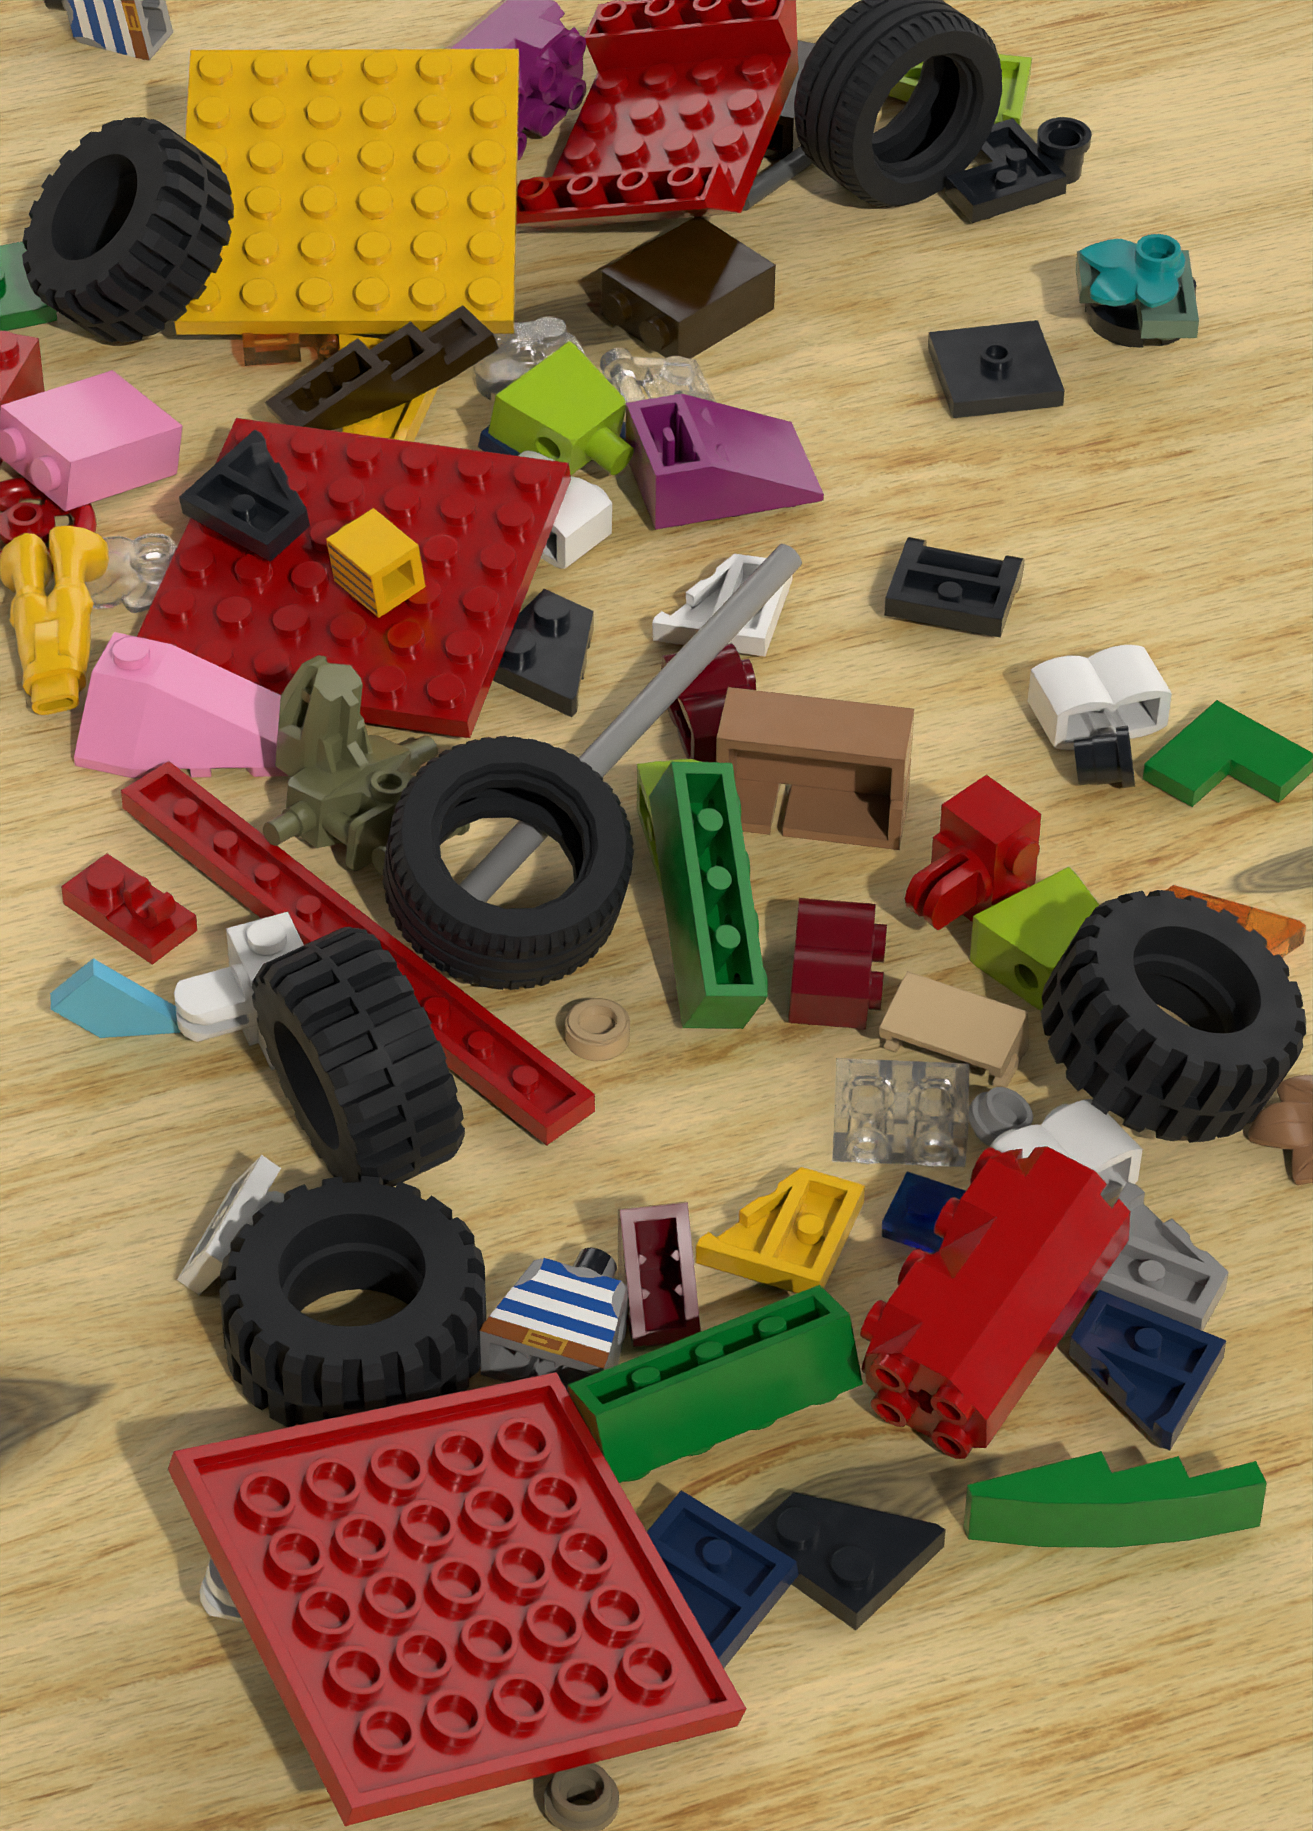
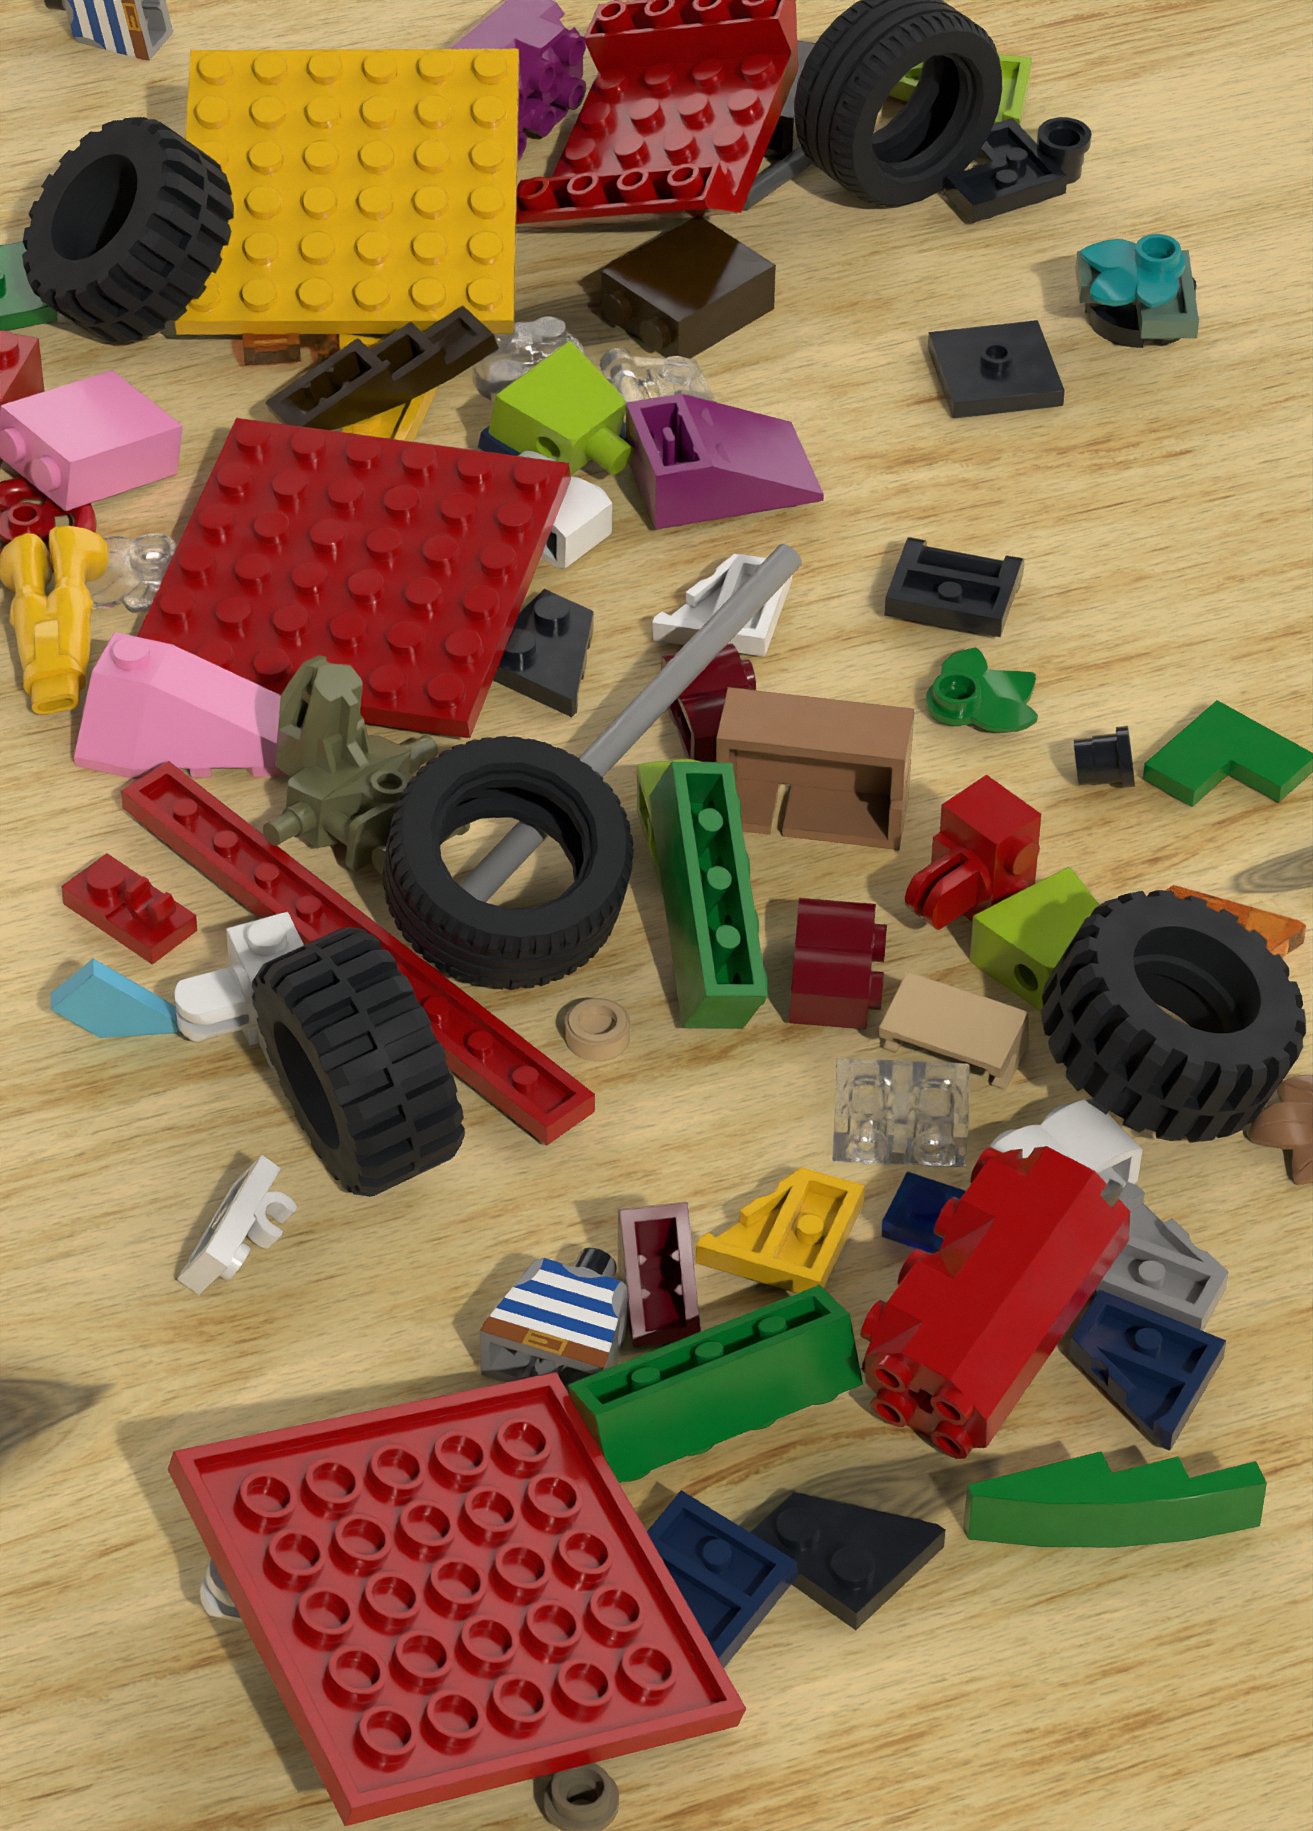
black wing [179,430,310,562] -> none
black tyre [219,1176,486,1427] -> none
yellow brick [326,508,426,618] -> none
light grey plate [968,1087,1033,1146] -> none
white brick [1028,645,1172,750] -> none
none -> green plate [926,647,1038,733]

